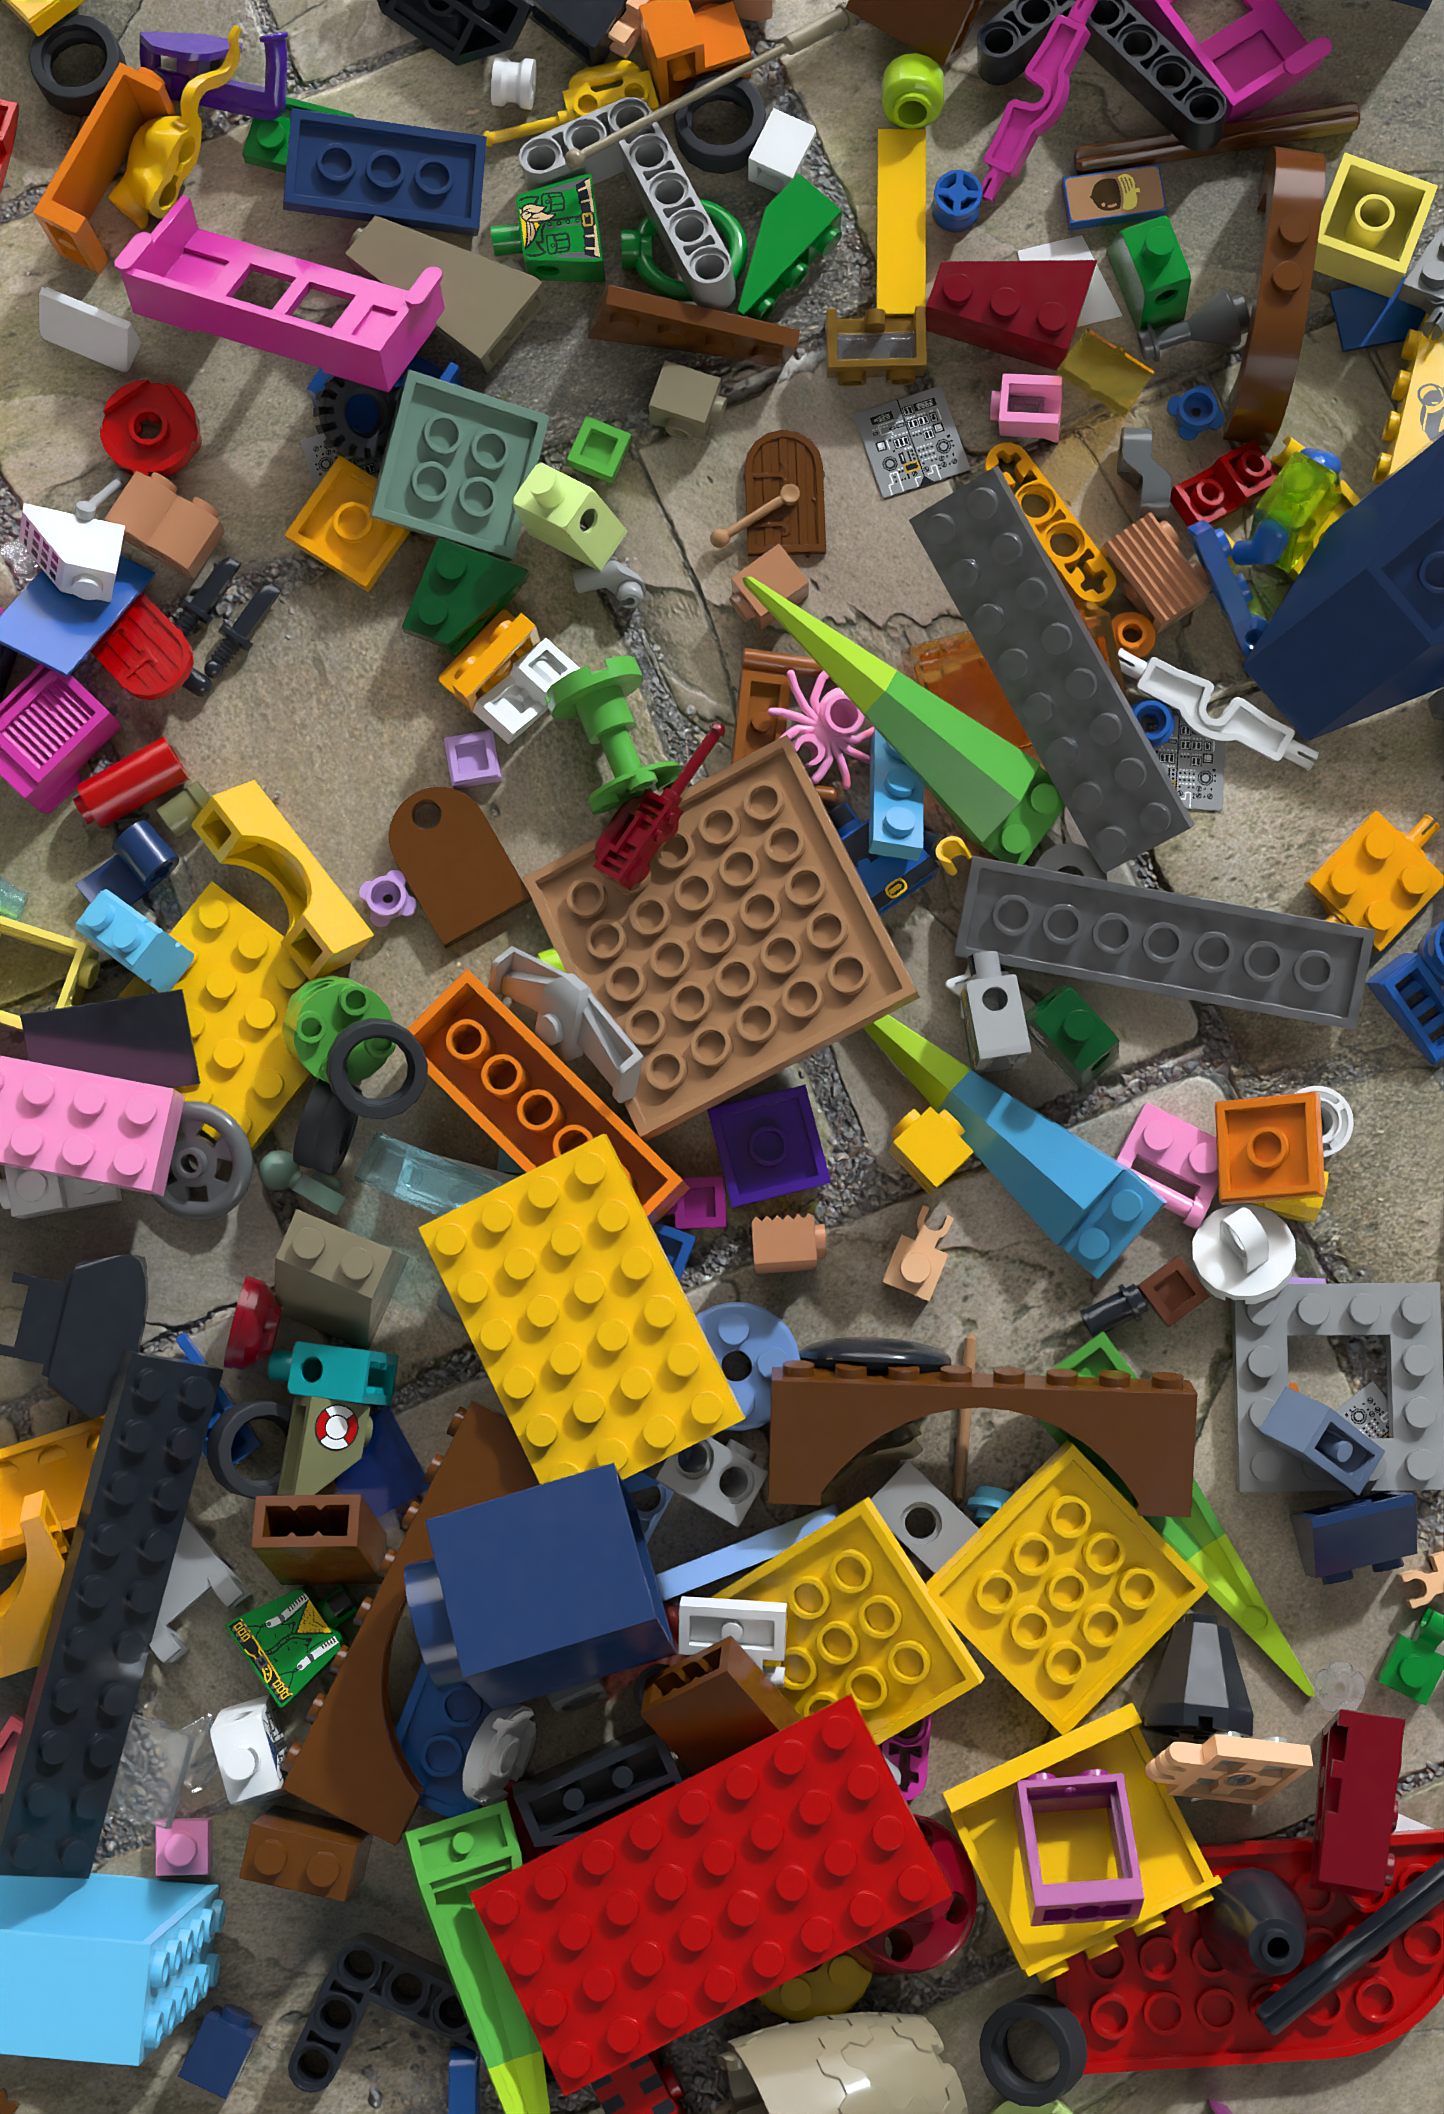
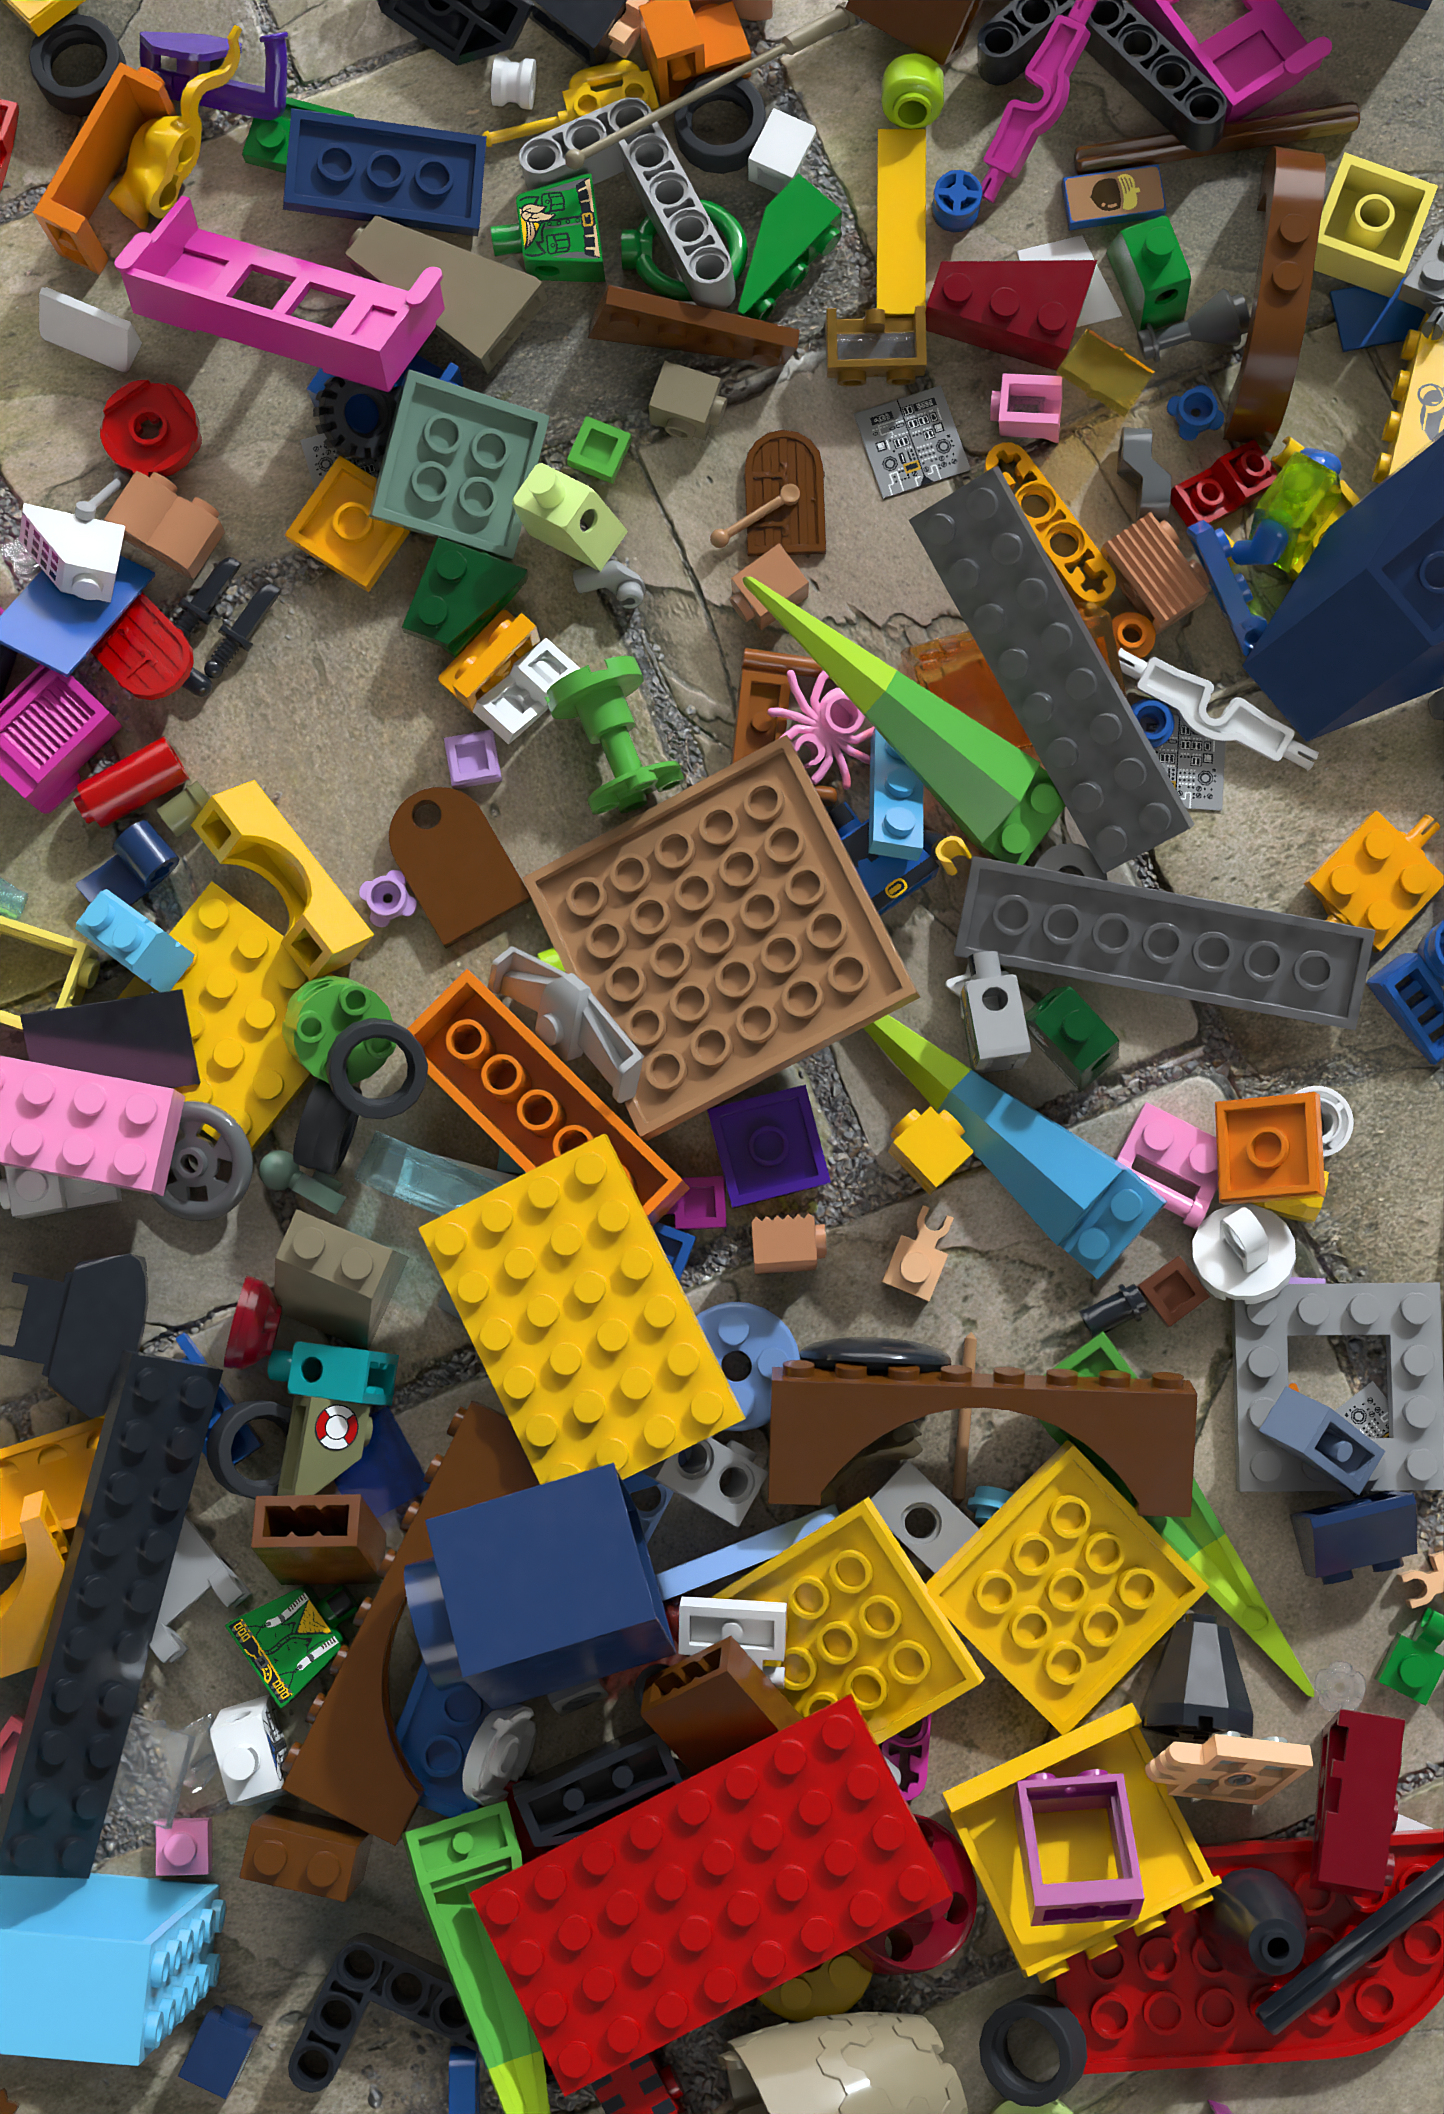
dark red piece [593,722,725,890] -> none

